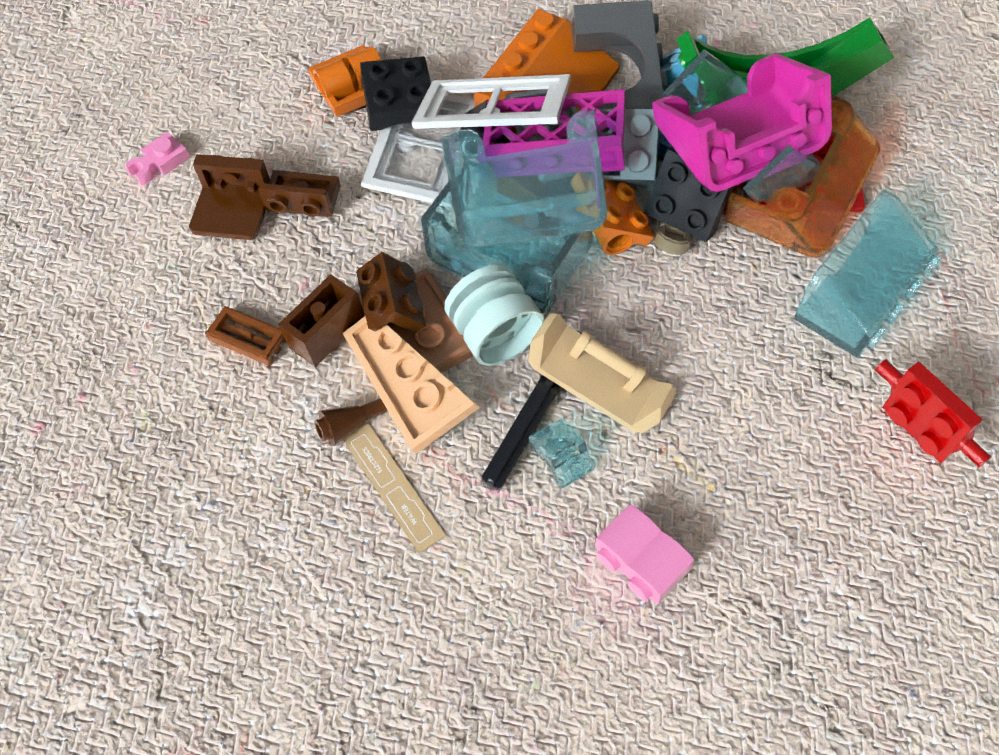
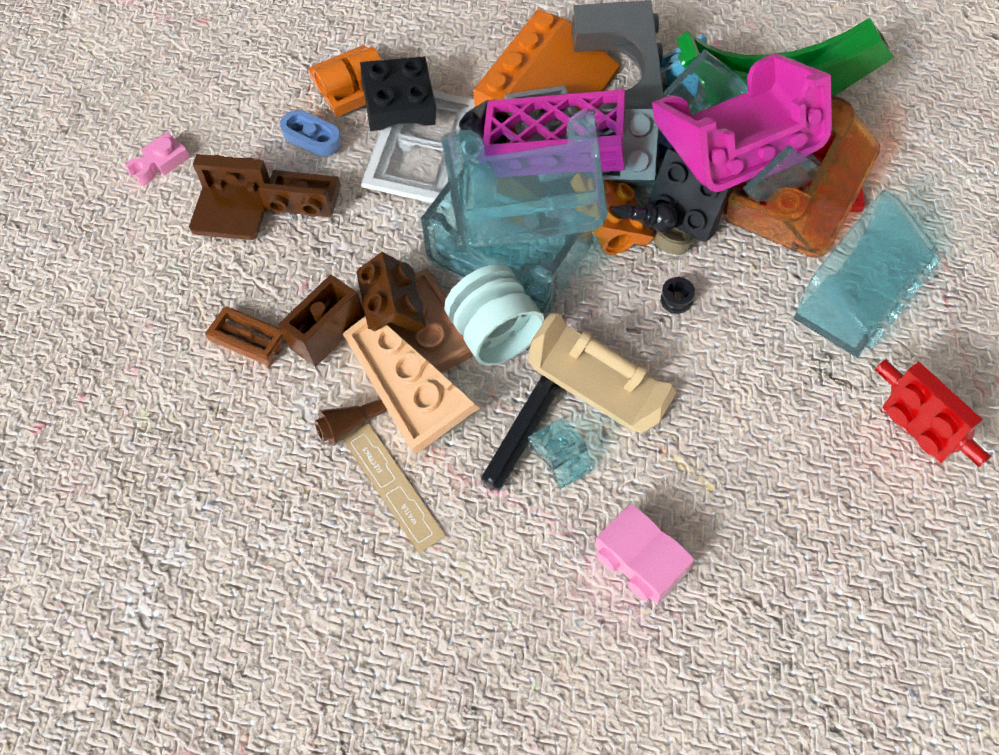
white door [411,74,571,129] -> none
none -> medium blue plate [280,110,341,156]
none -> black bar [612,203,678,232]
none -> black bush [660,277,695,314]

